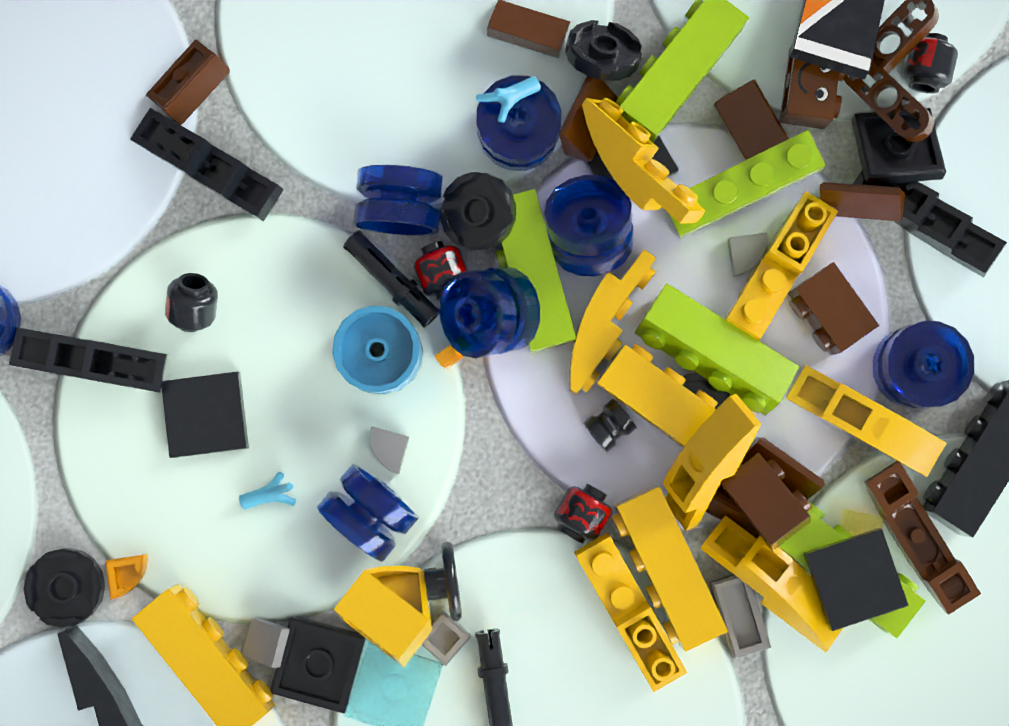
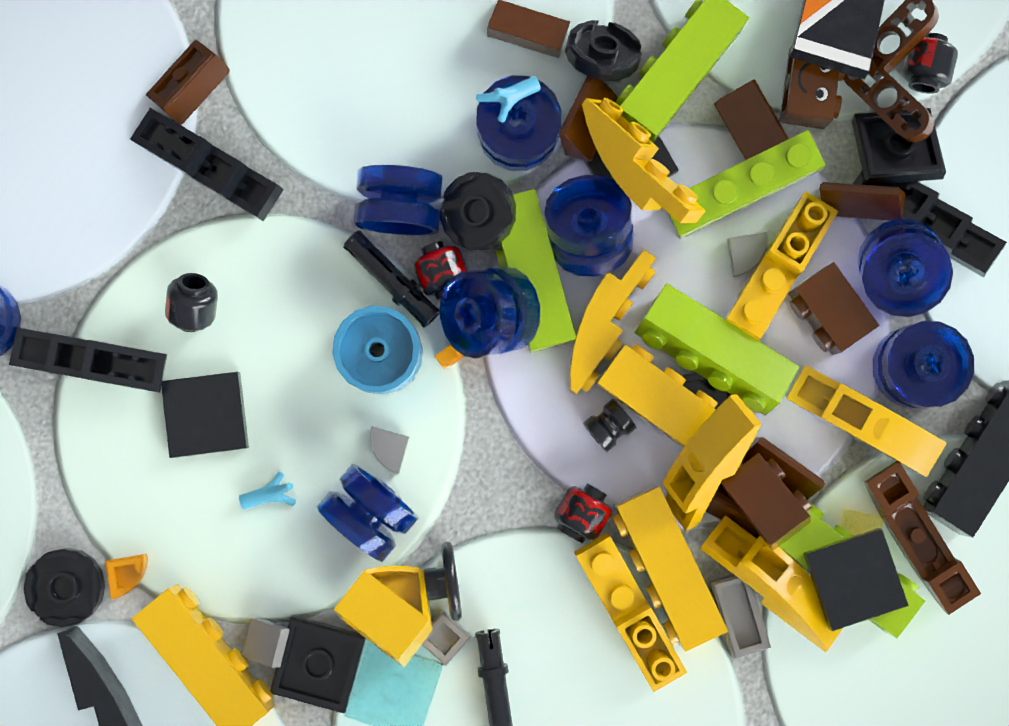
none -> clear blue wheel [857,219,953,317]

